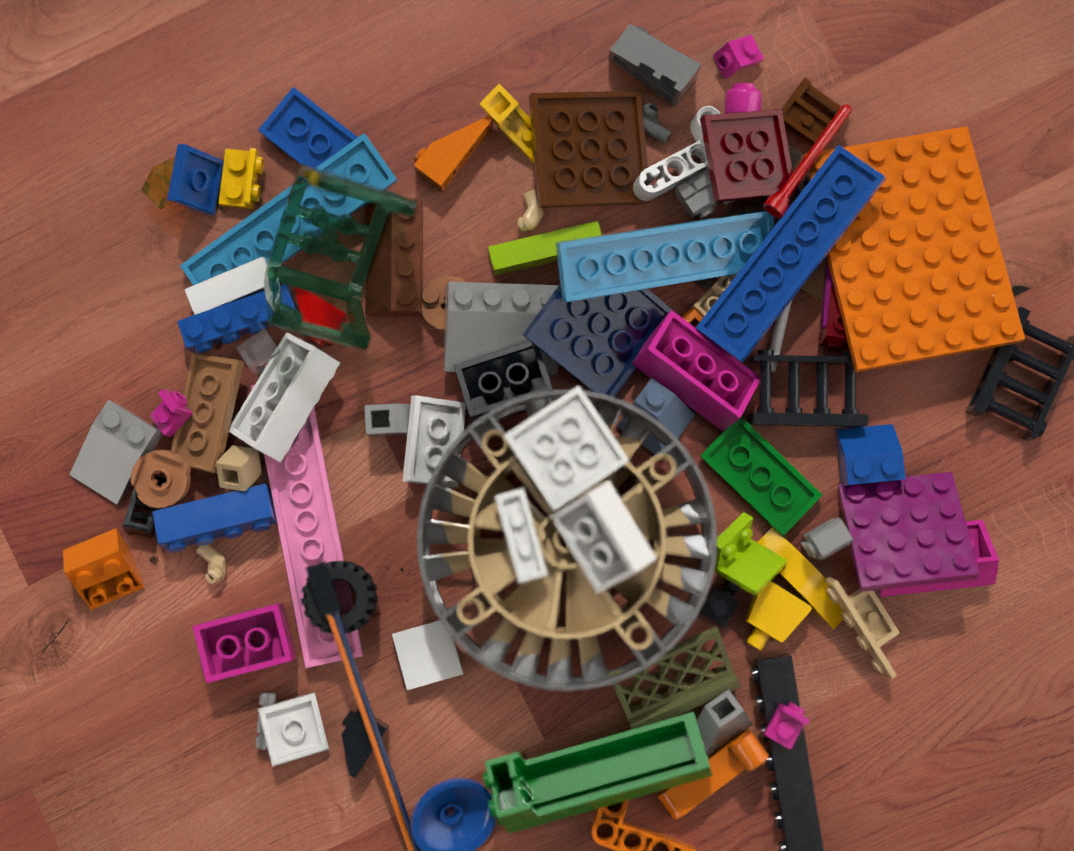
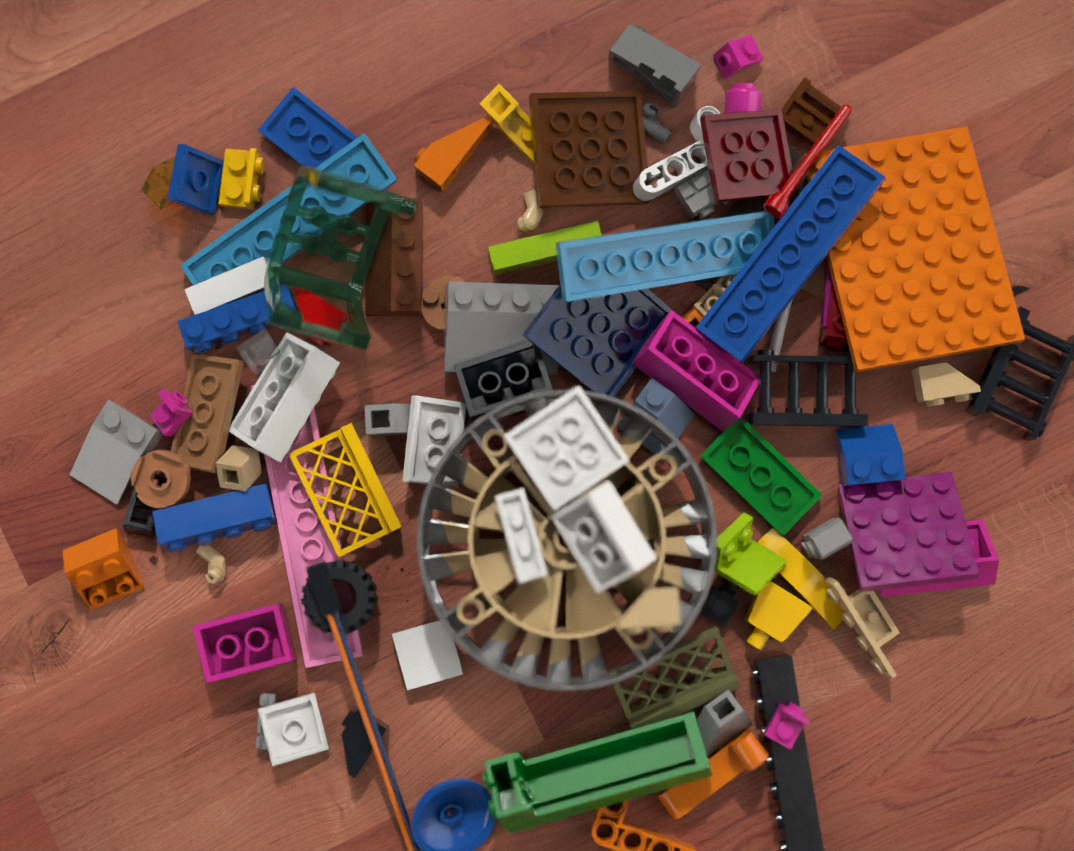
none -> yellow fence [288,423,402,558]
none -> tan slope [617,587,681,634]
none -> tan slope [911,362,981,407]

